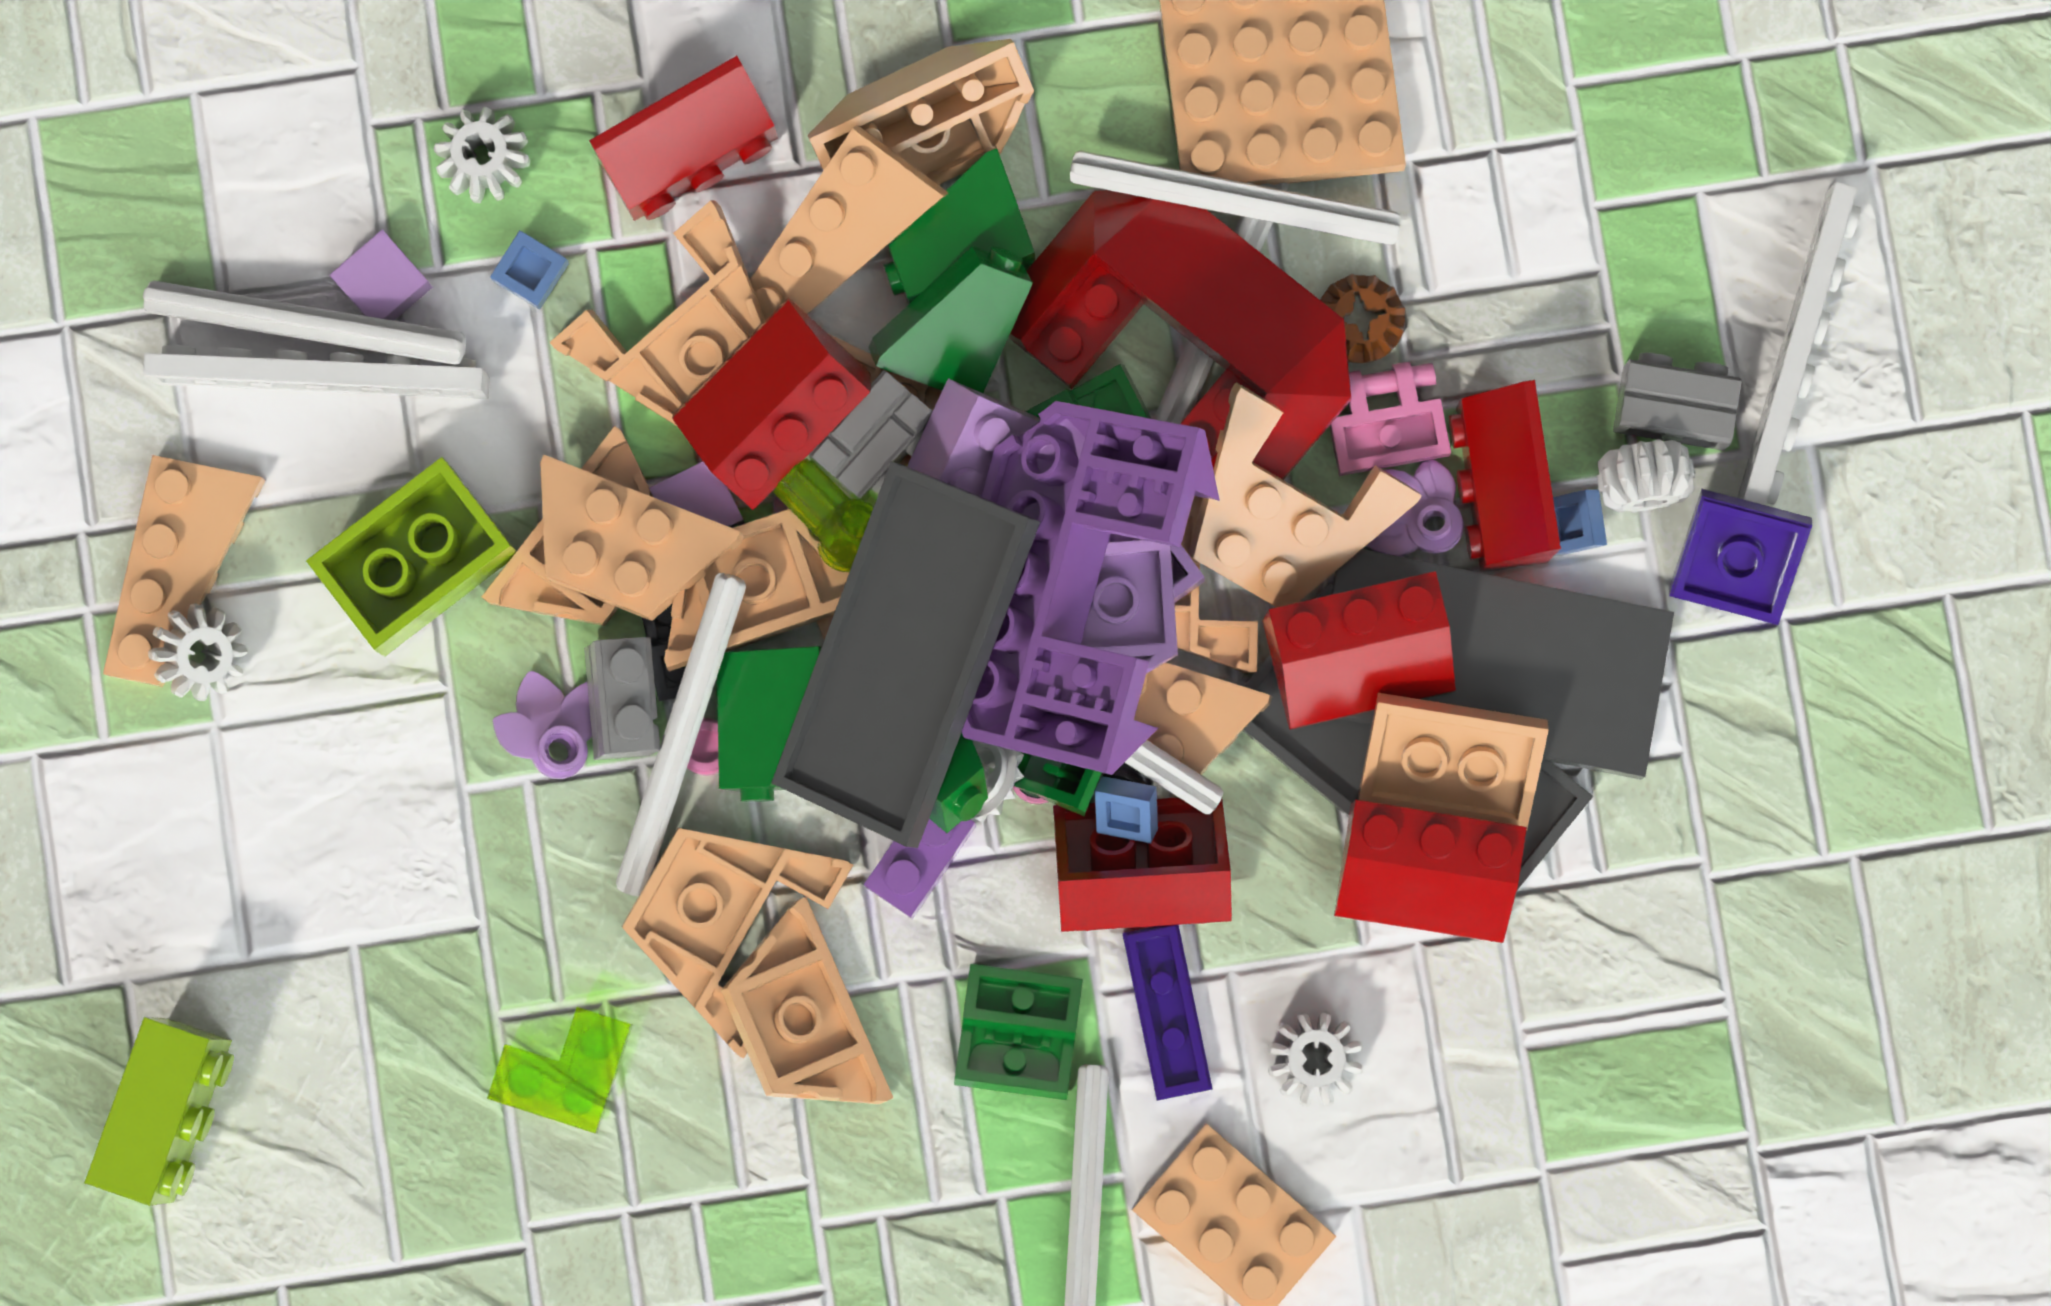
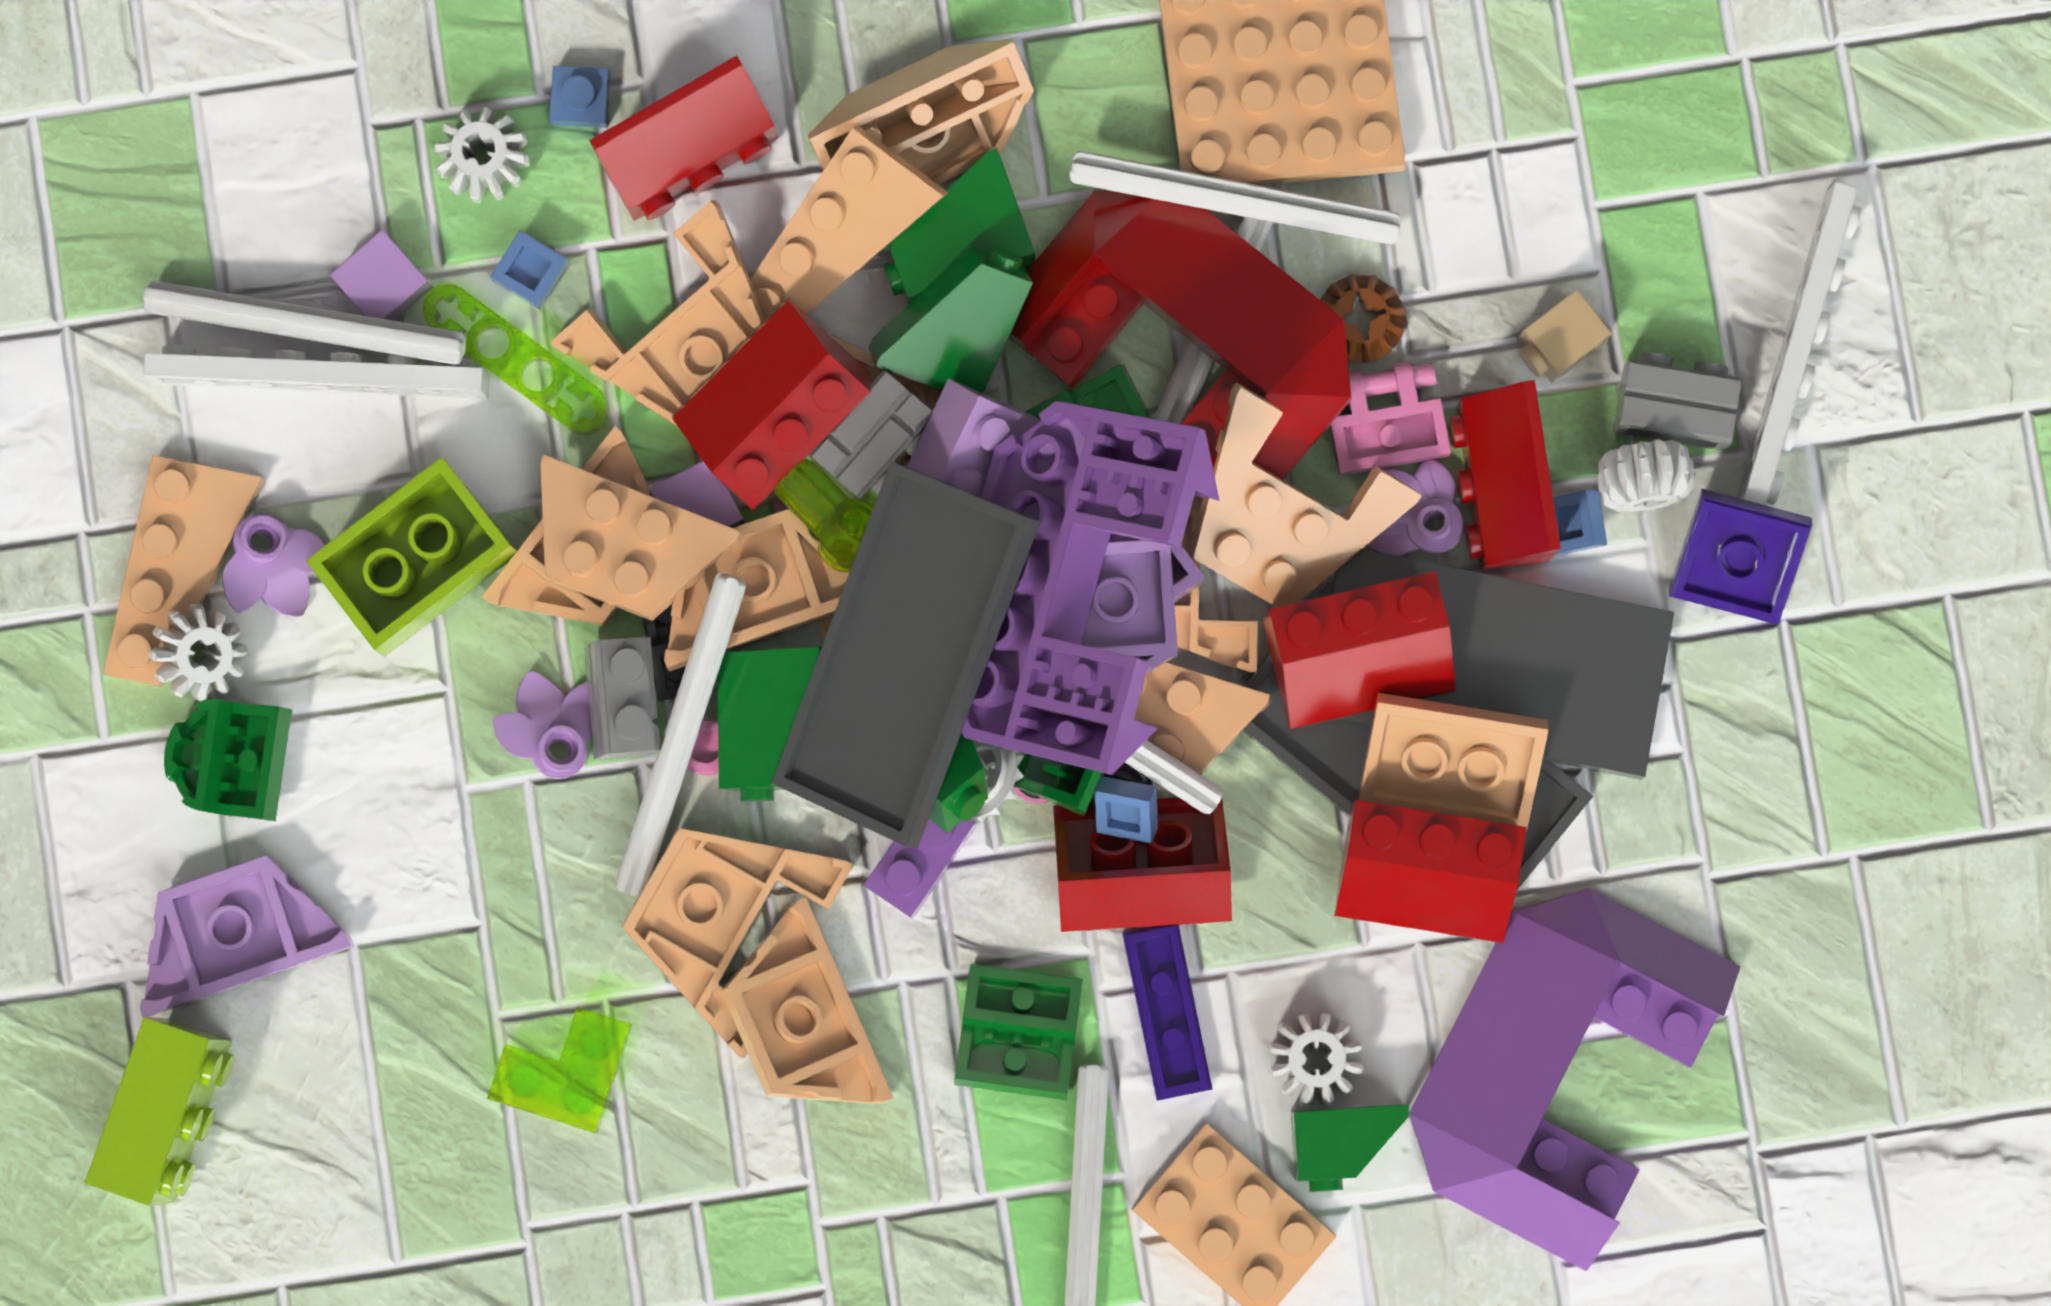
none -> lavender wing [140,855,355,1017]
none -> green slope [164,699,292,822]
none -> lavender plate [222,513,325,618]
none -> clear neon green beam [422,284,609,435]
none -> medium blue plate [549,66,611,128]
none -> green slope [1290,1104,1409,1192]
none -> medium lavender slope [1409,888,1740,1271]
none -> tan brick [1518,290,1612,383]

